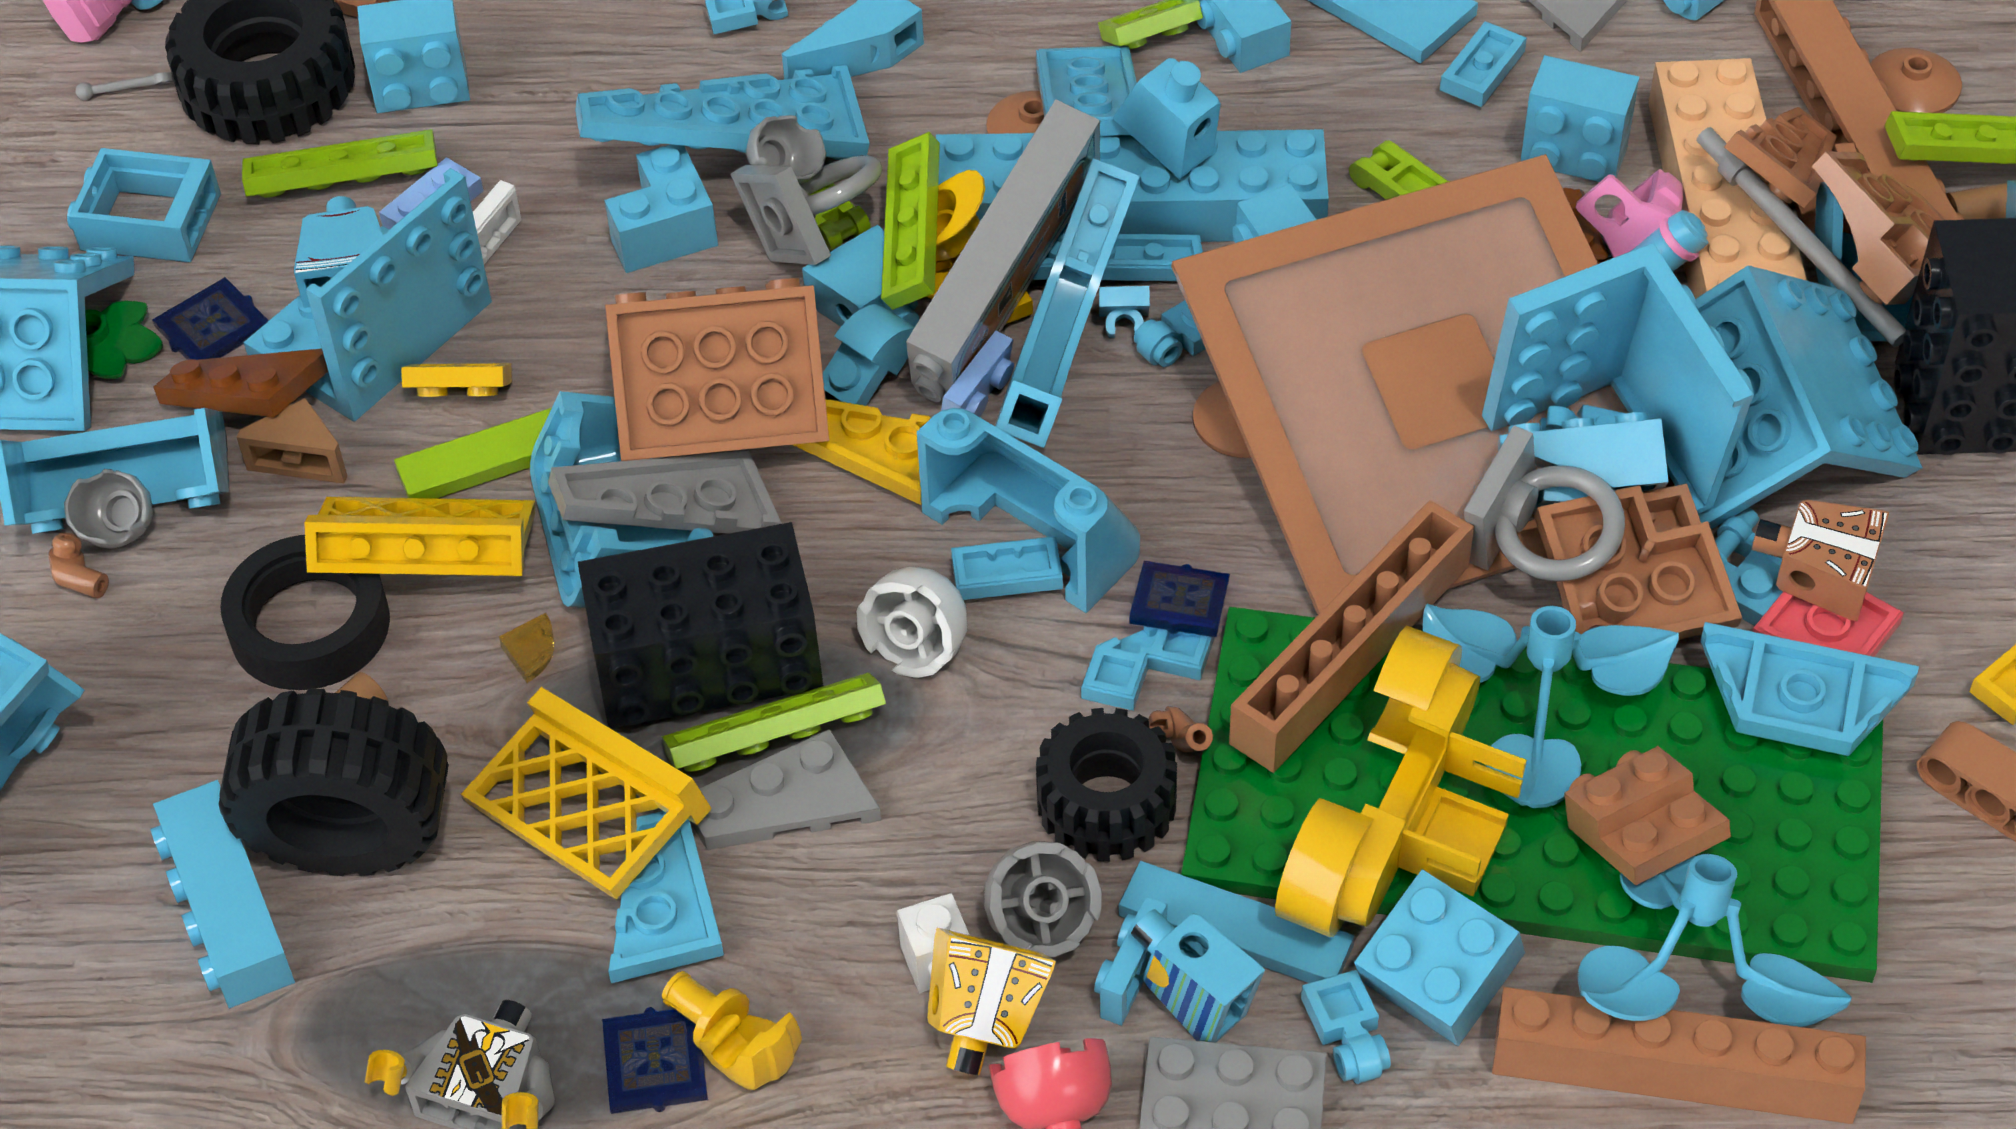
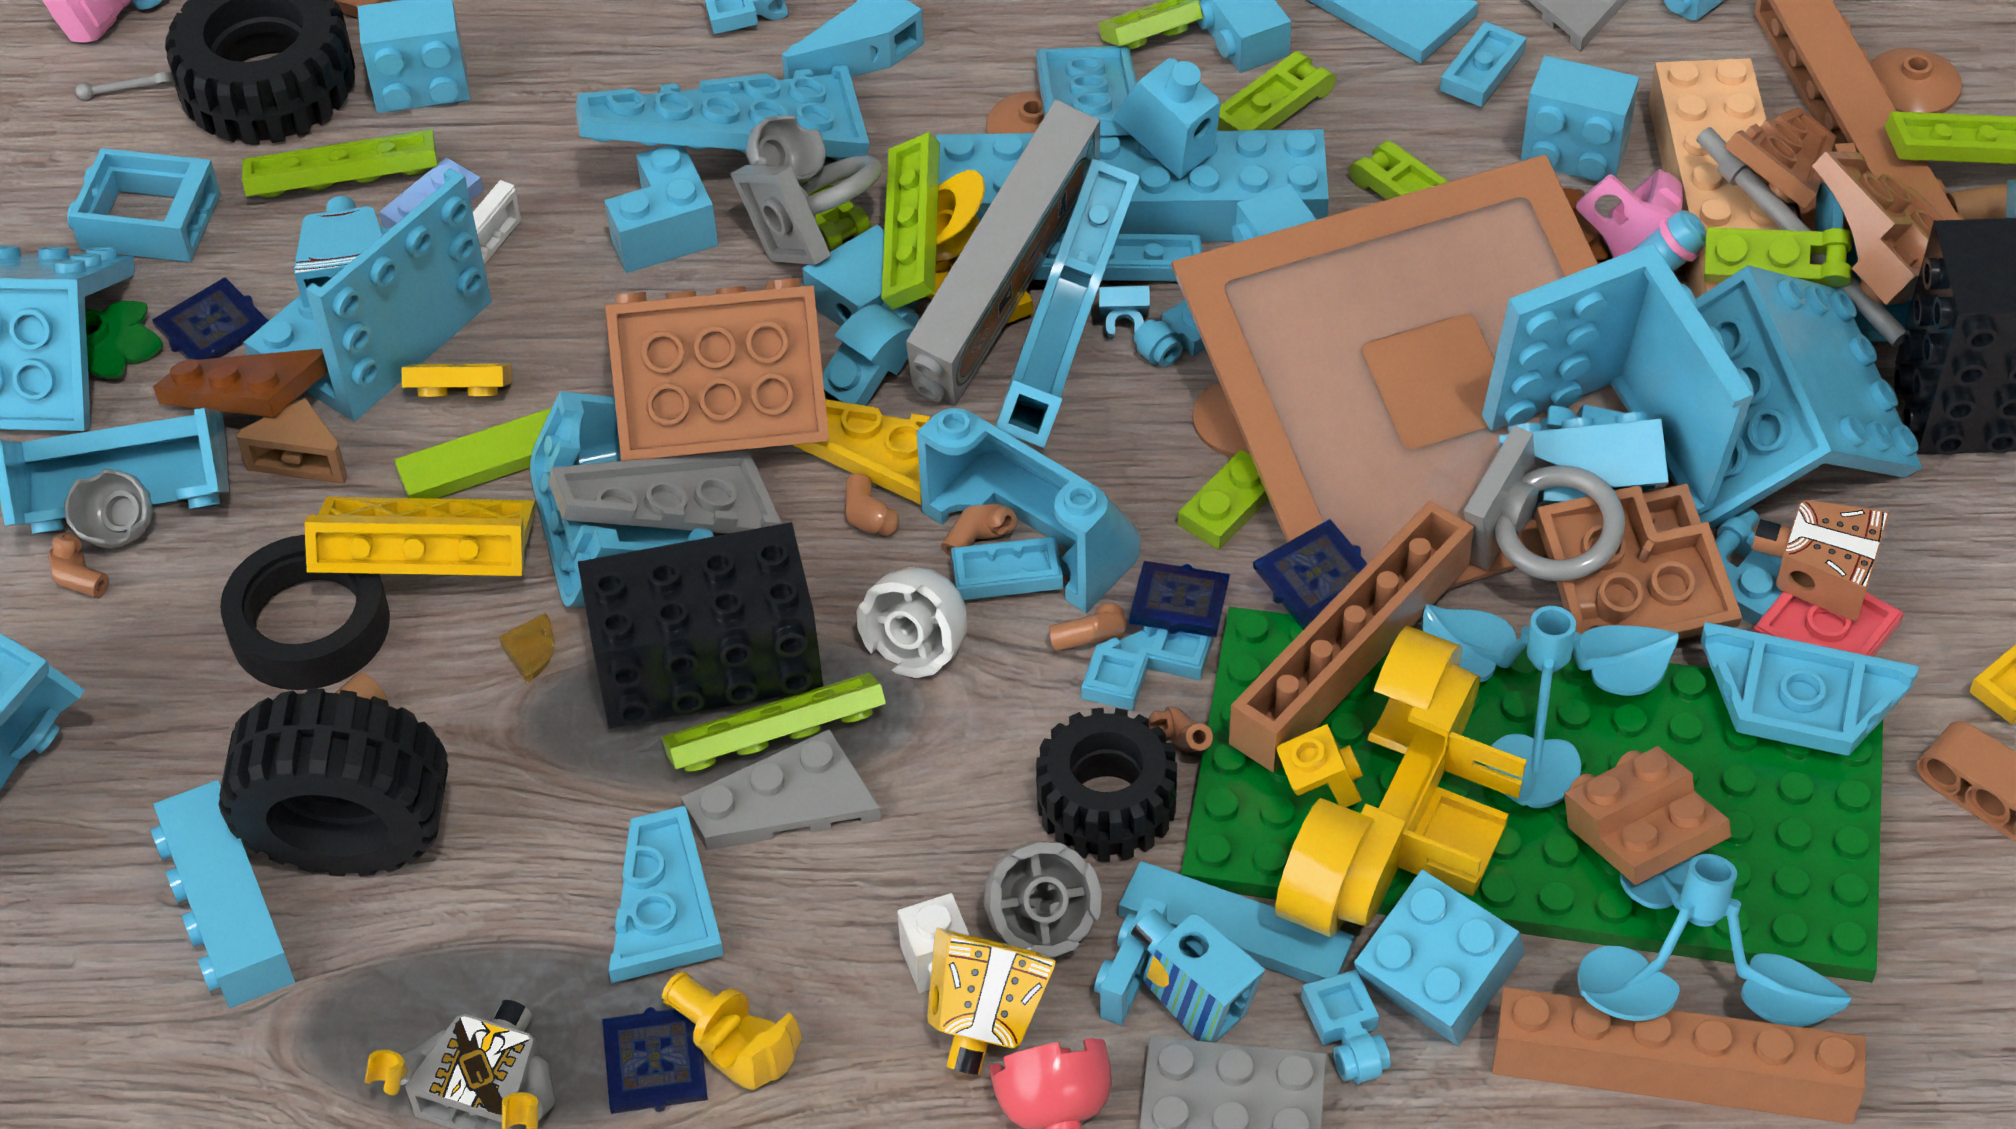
yellow fence [461,687,712,900] -> none
light blue plate [941,330,1014,417] -> none
none -> nougat arm [845,474,899,536]
none -> nougat arm [941,504,1017,556]
none -> nougat arm [1049,603,1128,651]
none -> lime plate [1177,449,1269,550]
none -> lime plate [1217,51,1336,131]
none -> piece [1253,519,1367,630]
none -> yellow bracket [1277,724,1363,808]
none -> lime plate [1704,227,1853,287]

